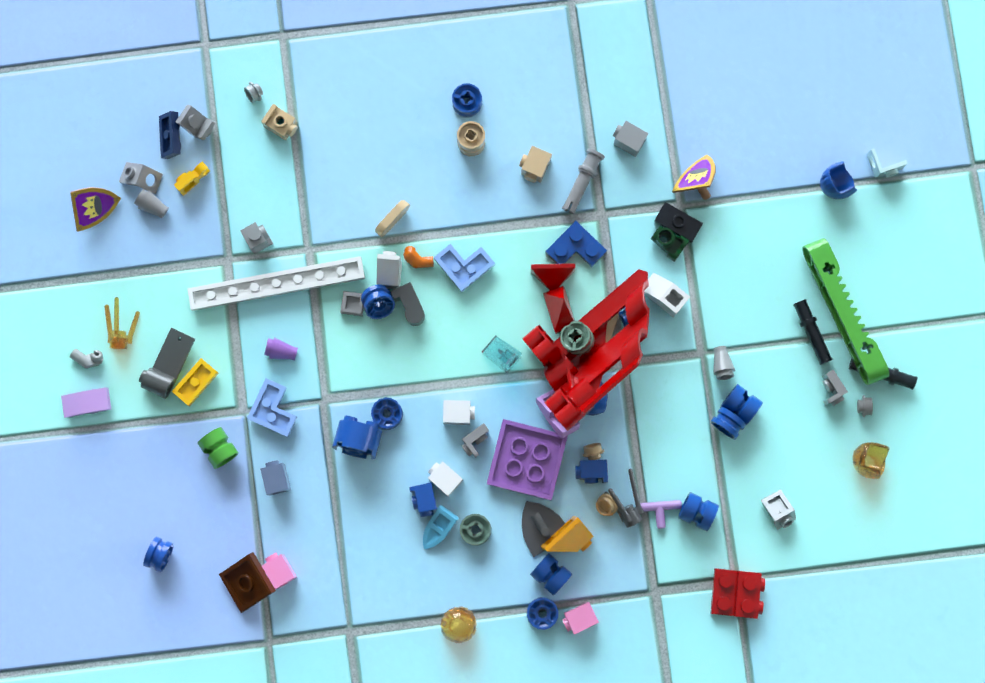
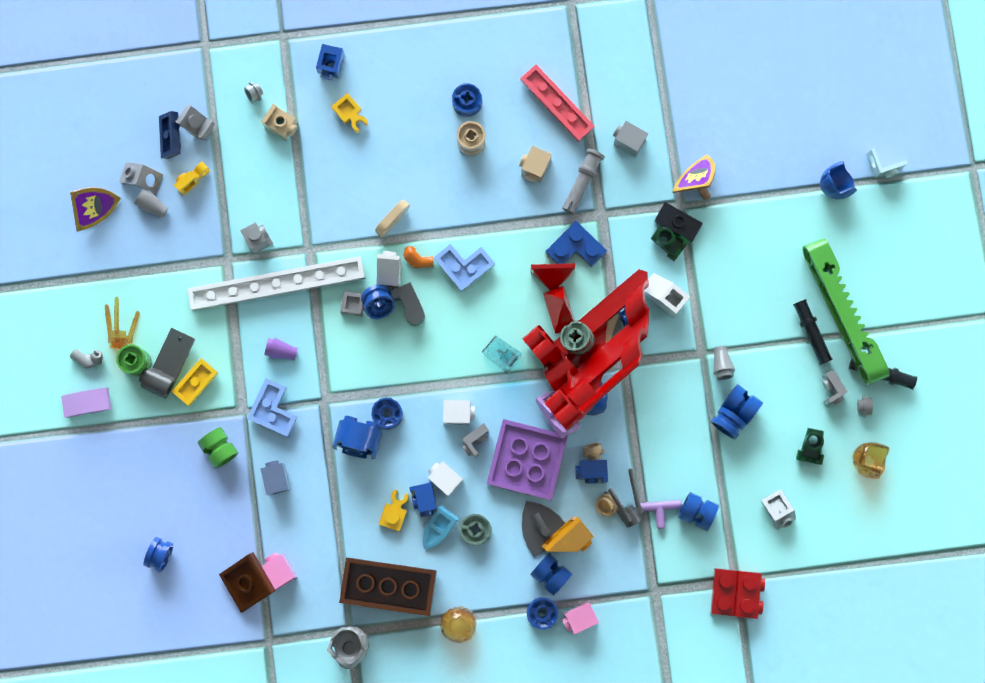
none -> bright green wheel [116,344,152,377]
none -> blue brick [316,44,345,80]
none -> light grey hair [327,626,369,669]
none -> yellow plate [331,93,369,133]
none -> reddish brown brick [339,557,437,616]
none -> yellow plate [379,490,409,532]
none -> coral plate [520,64,595,143]
none -> dark green plate [796,428,824,465]

